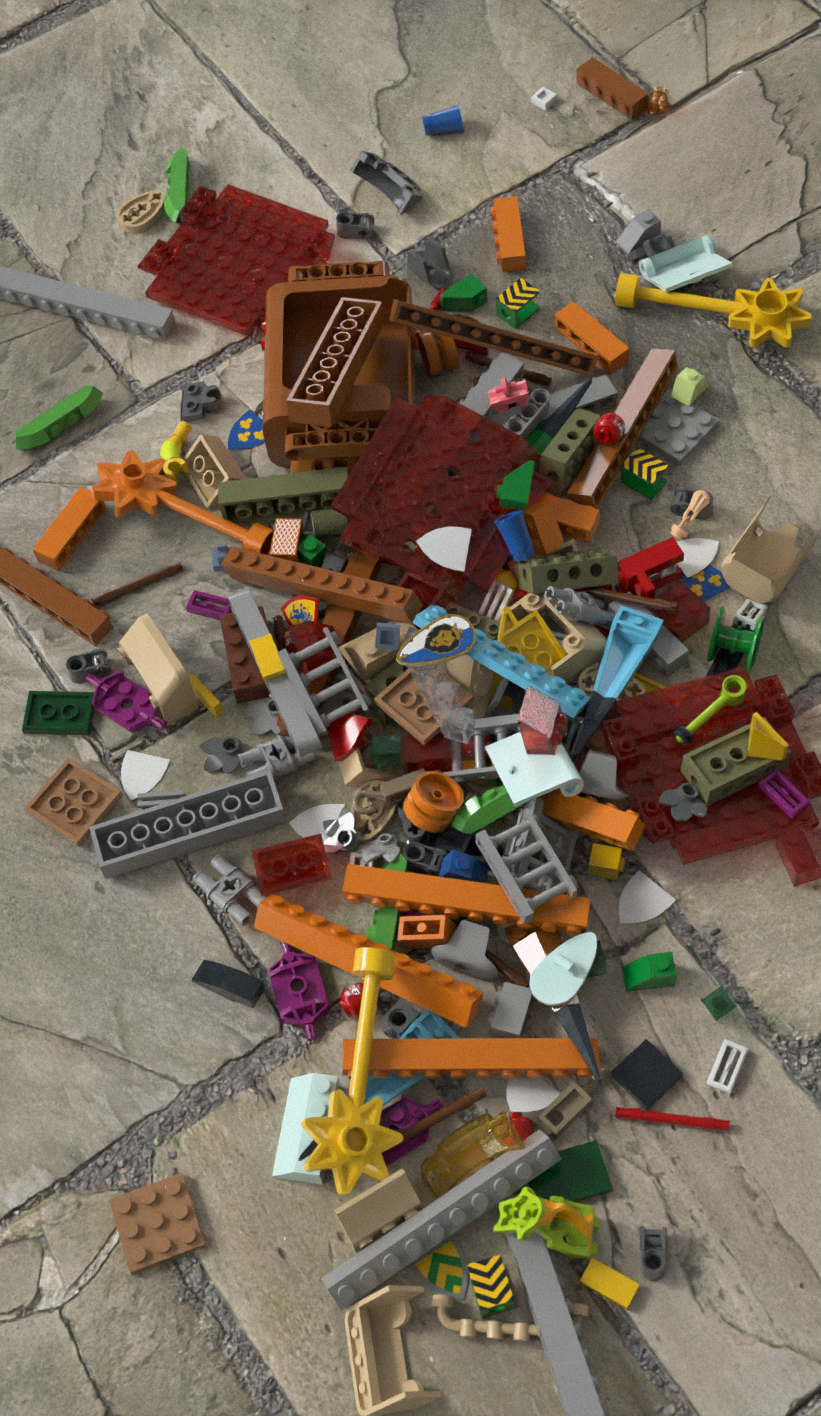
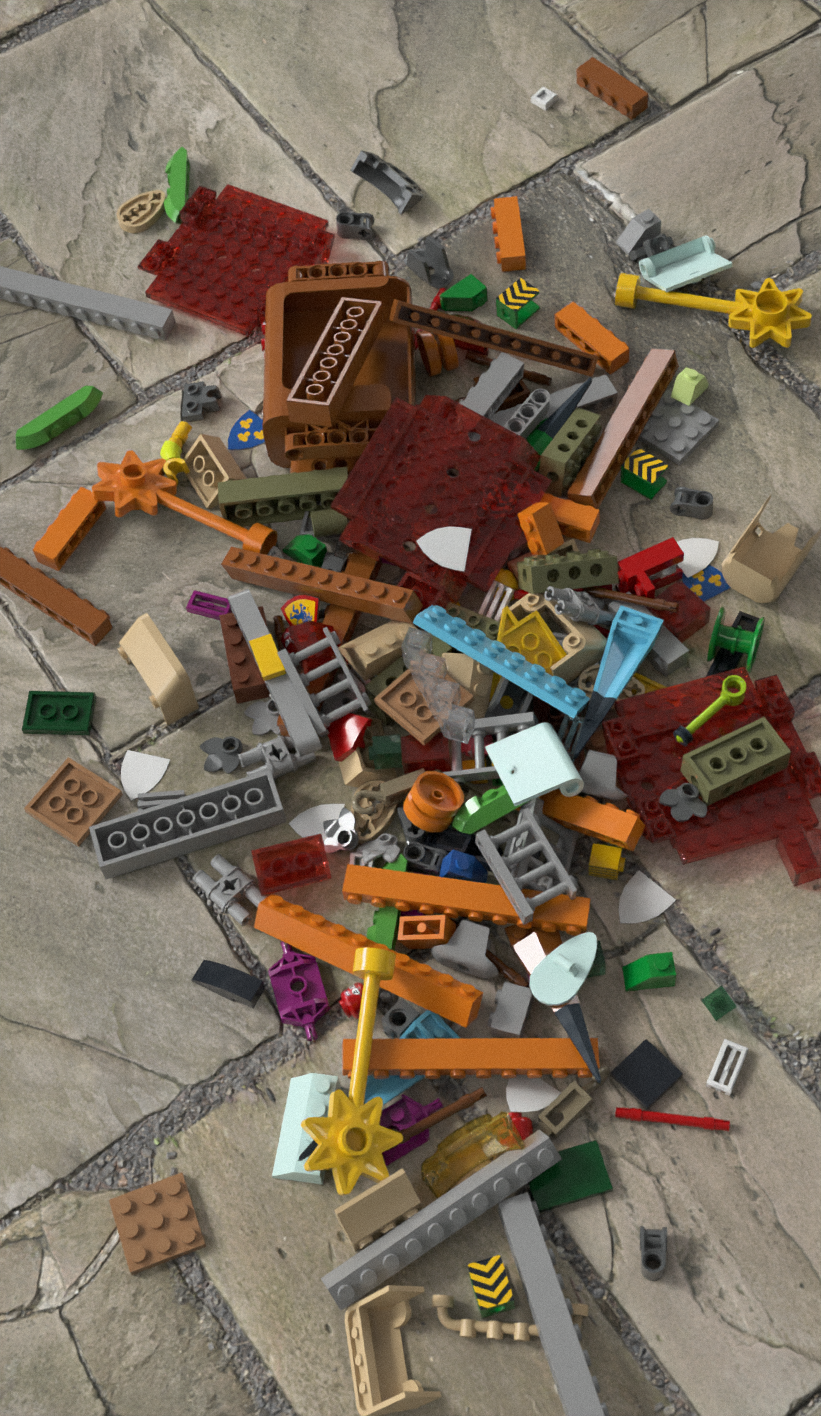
dark grey piece [66,649,112,684] -> none
magenta plate [86,671,167,733] -> none
reddish brown piece [91,561,183,607] -> none
yellow tile [189,674,223,718] -> none
sand blue tile [212,544,231,571] -> none
orange panel [270,518,305,563] -> none
sand blue tile [375,623,400,650] -> none
shield [396,614,476,666] -> none
sticker [409,1234,468,1299] -> none
blue plant [422,104,464,136] -> none
coral hips [488,378,529,414] -> none
lime hips [493,1187,601,1260] -> none
blue plant [494,510,535,562] -> none
green slope [496,461,534,511] -> none
clear red slope [517,686,566,755] -> none
yellow tile [580,1258,640,1310] -> none
red head [593,413,625,445] -> none
clear orange wheel [647,86,669,115] -> none
light nougat piece [671,490,710,540] -> none
white tile [732,599,768,630] -> none
yellow slope [747,712,789,760] -> none
magenta tile [758,769,810,819] -> none

